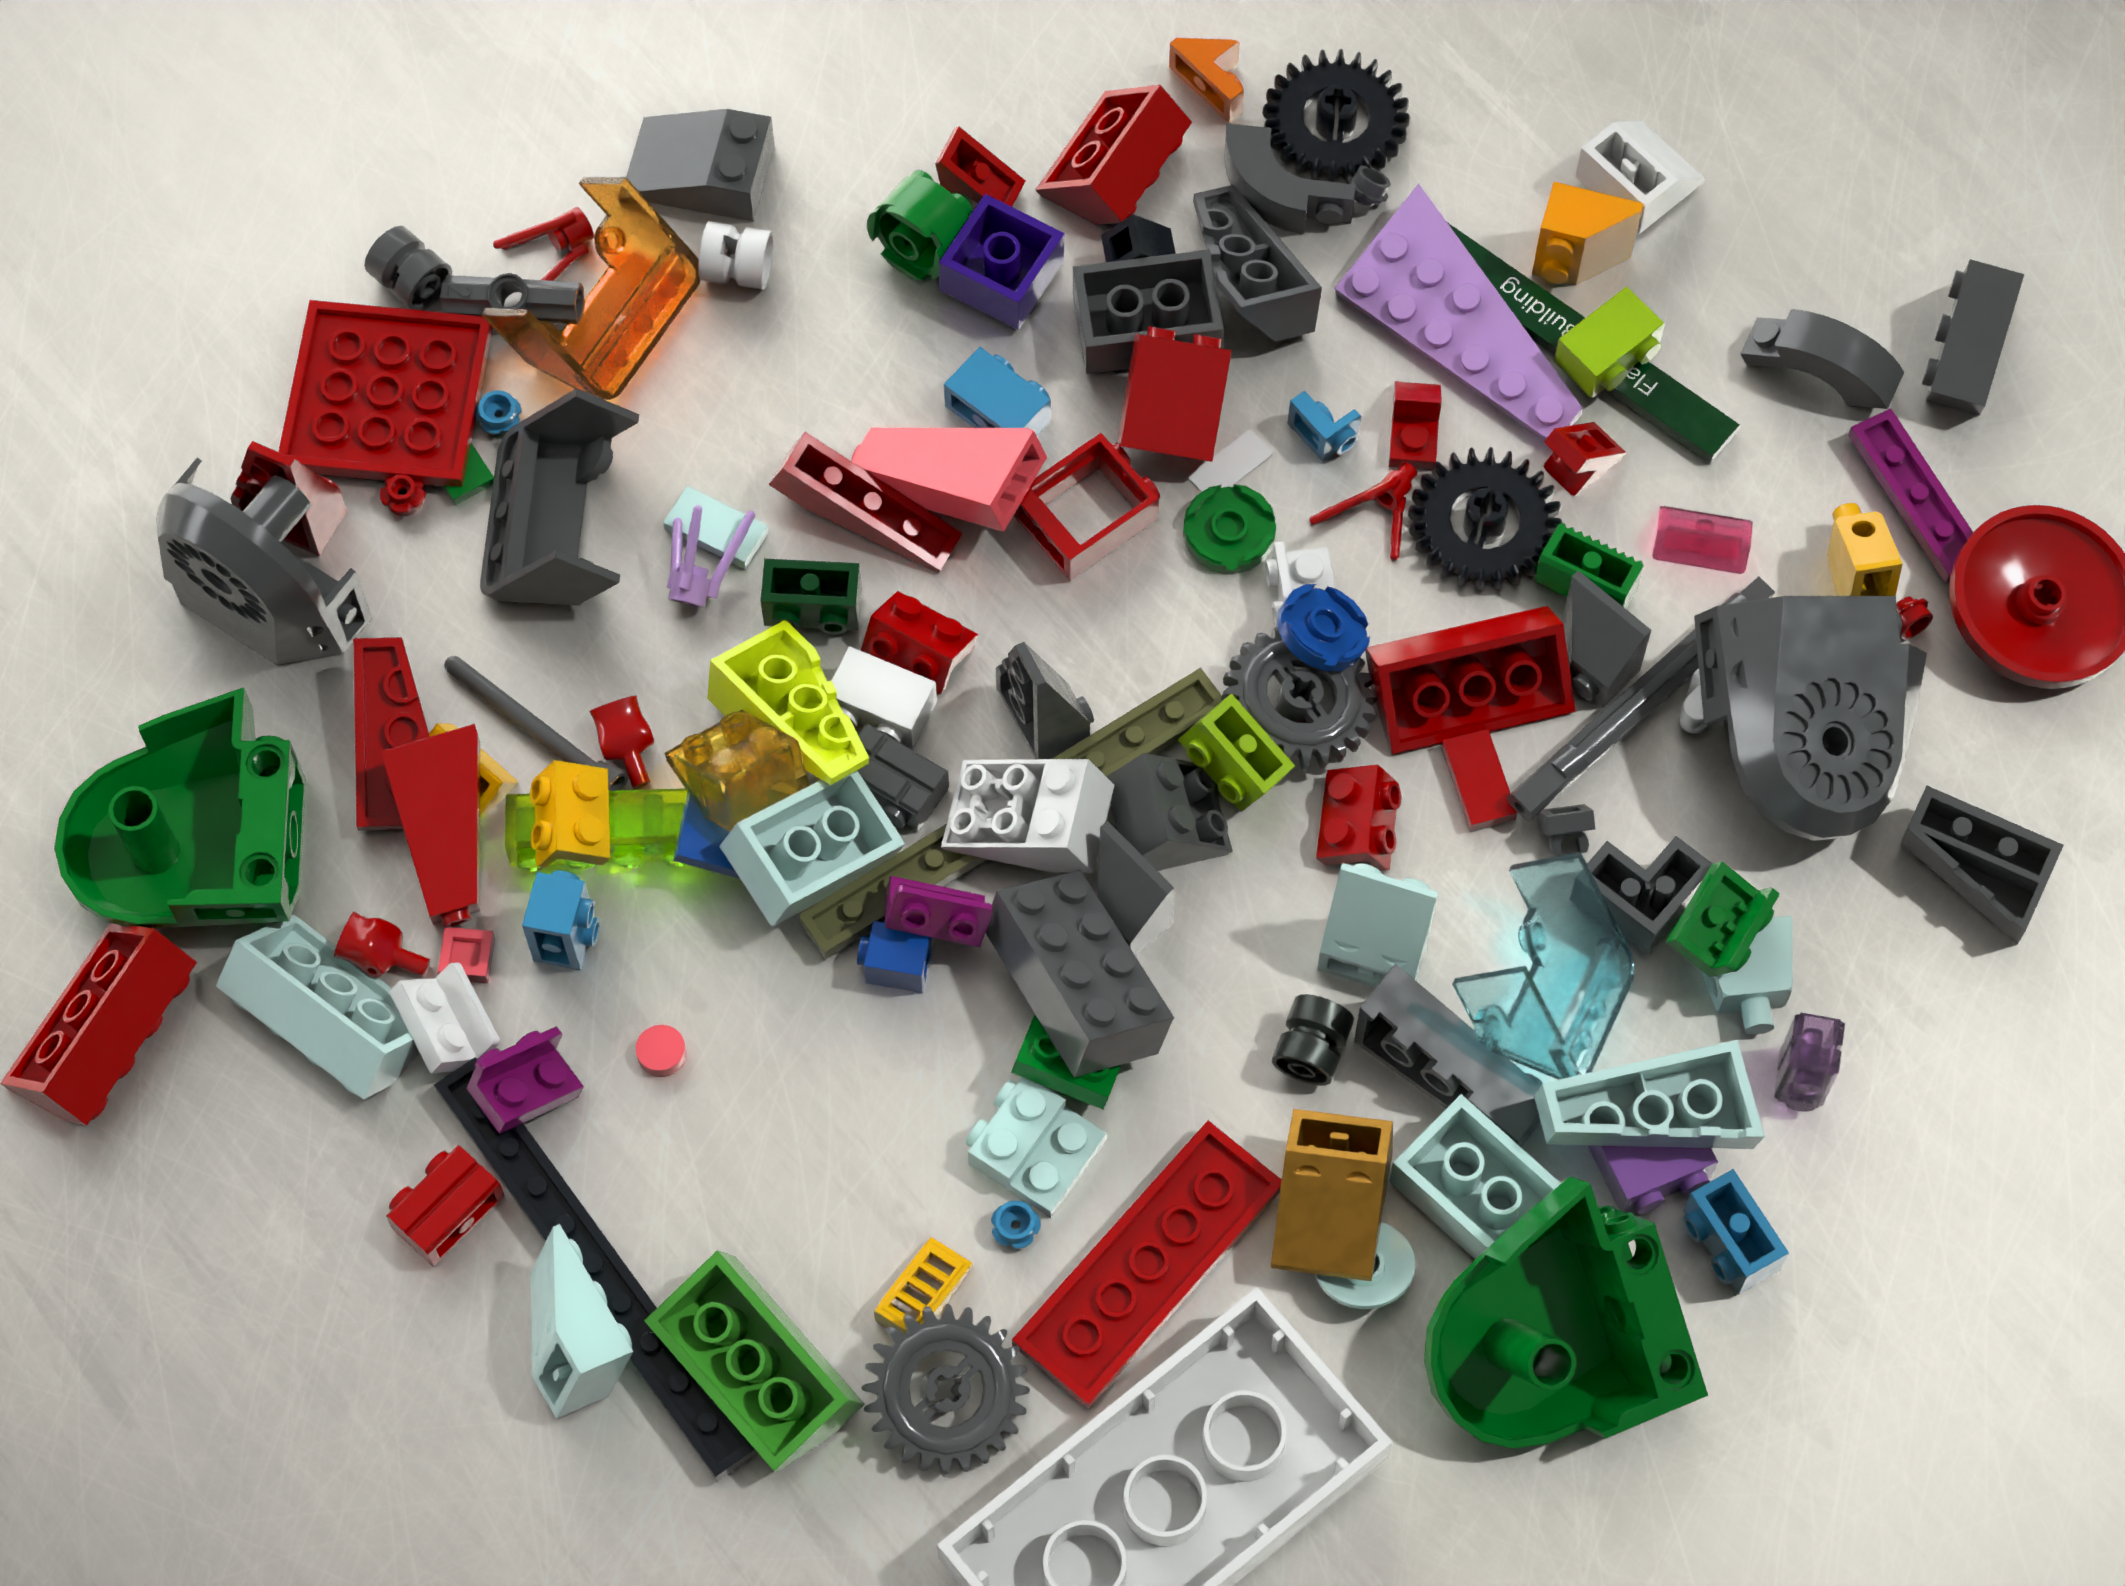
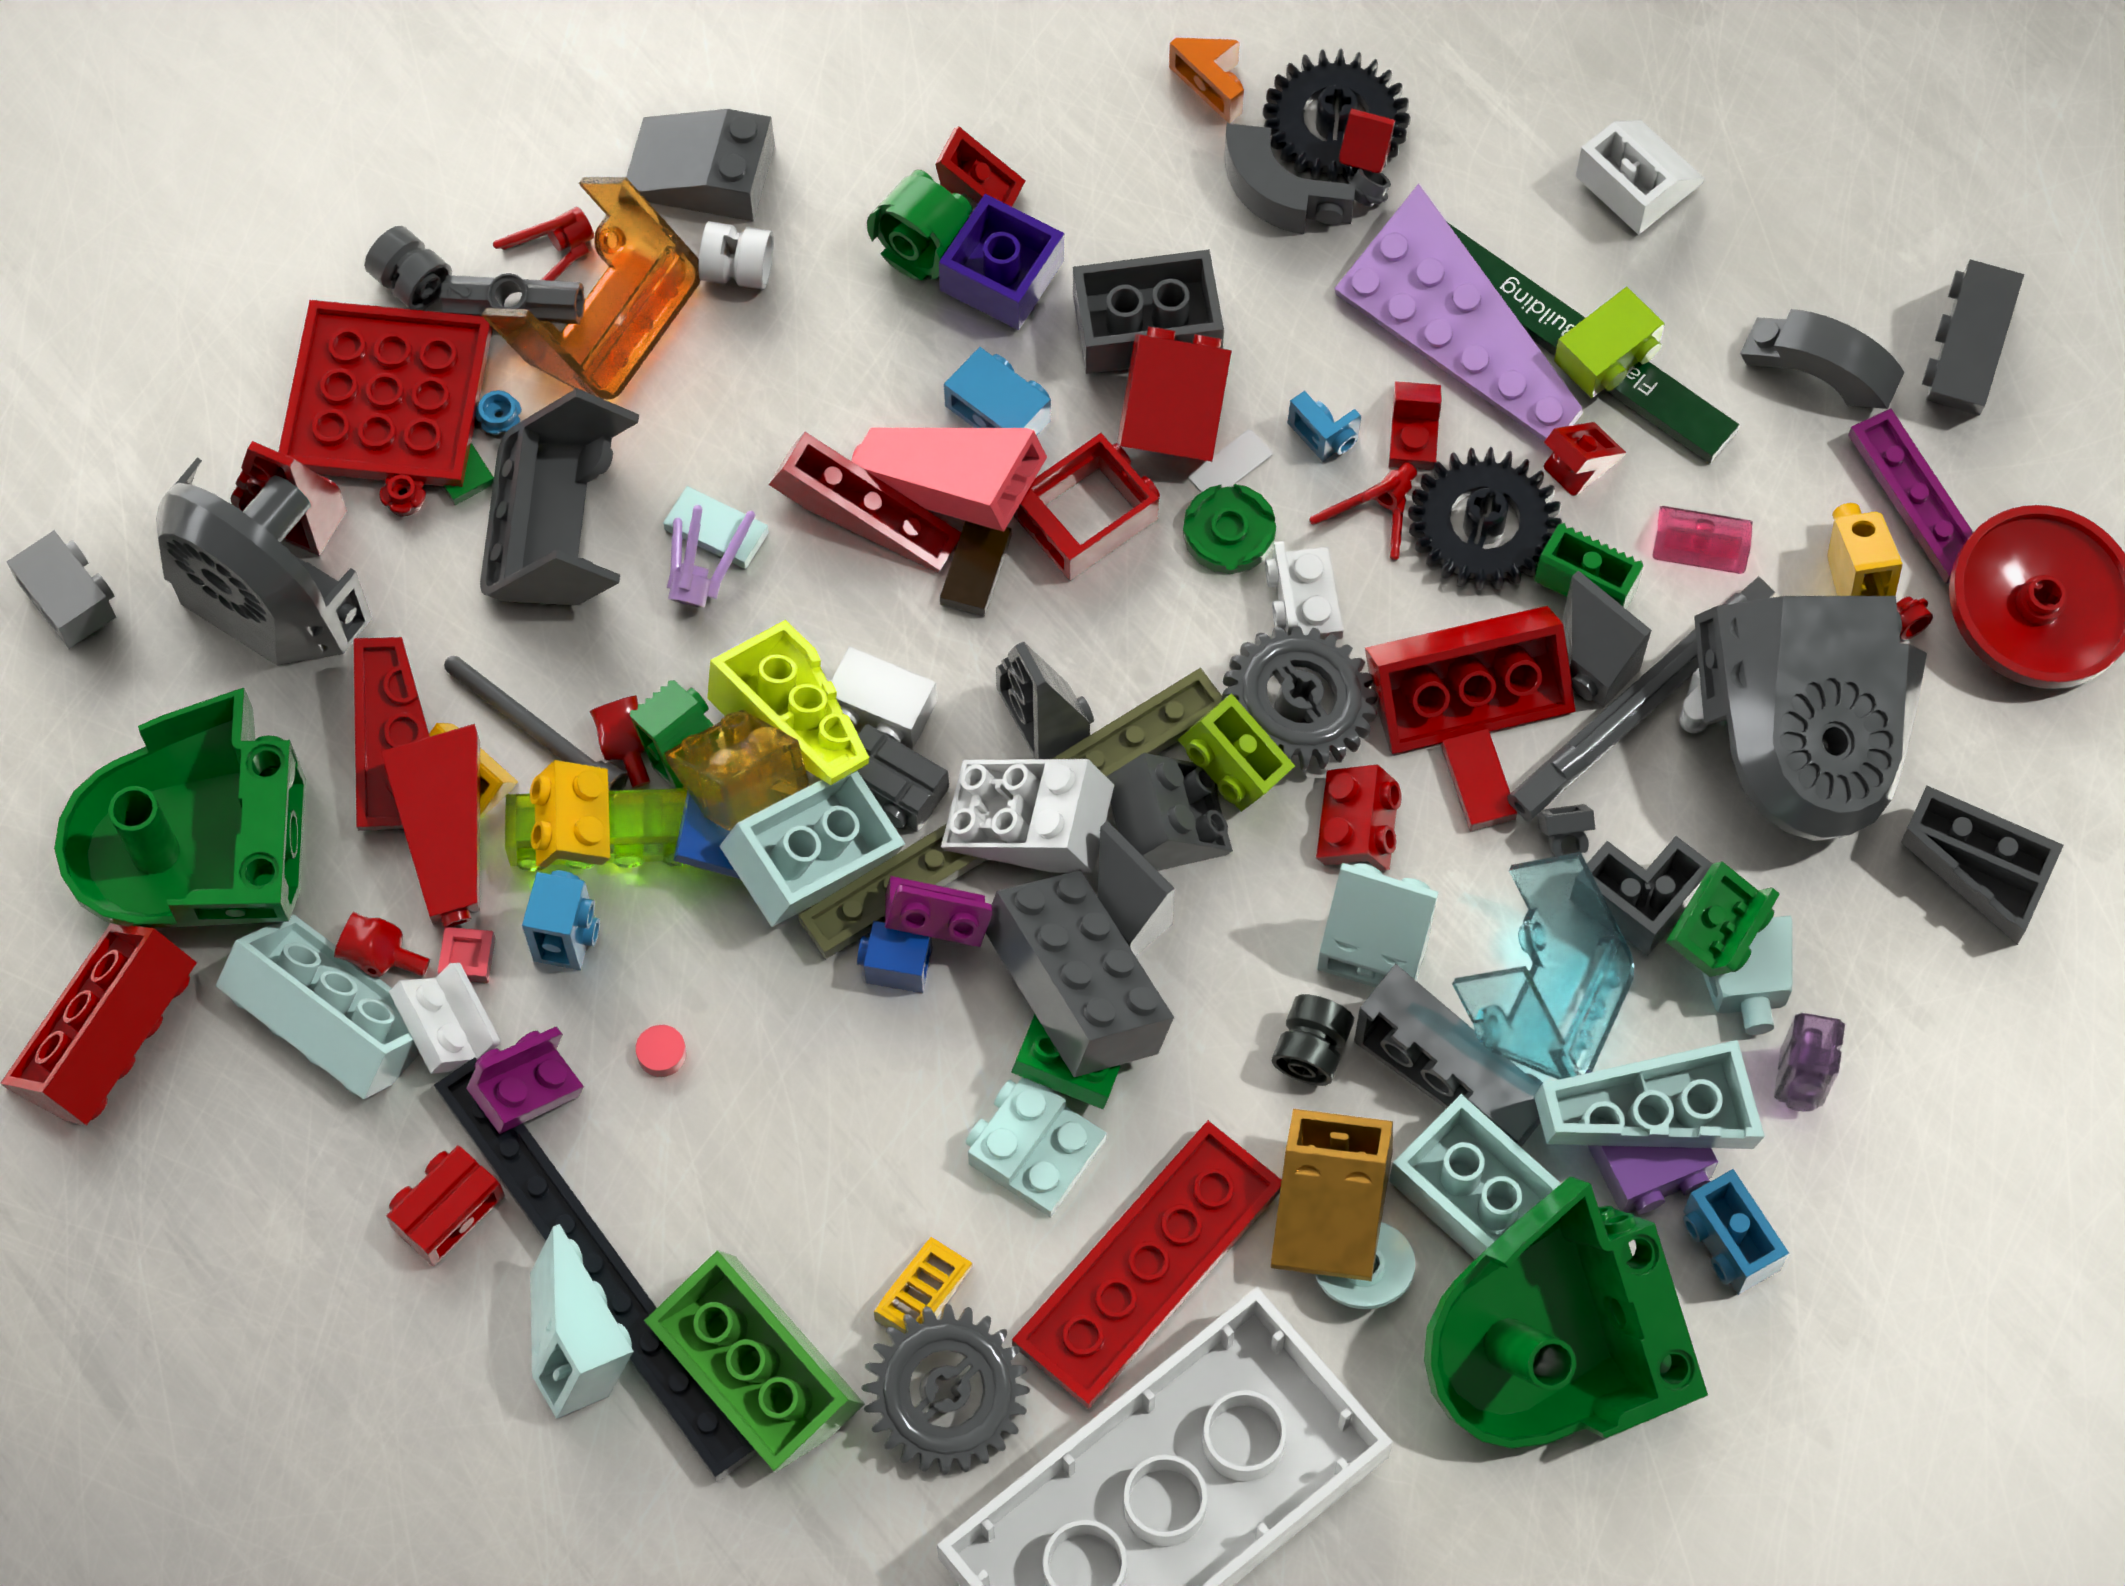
dark green brick [760,558,862,634] -> none
red bracket [861,591,978,694] -> none
dark azure plate [991,1201,1041,1249] -> none
red slope [1035,84,1192,225] -> none
black brick [1101,214,1176,262] -> none
dark grey wedge [1193,185,1322,342] -> none
blue tile [1277,584,1370,671] -> none
light orange slope [1532,182,1644,285] -> none
none -> light grey brick [7,530,116,649]
none -> green brick [630,680,722,791]
none -> dark brown tile [940,521,1012,616]
none -> red slope [1339,108,1395,173]

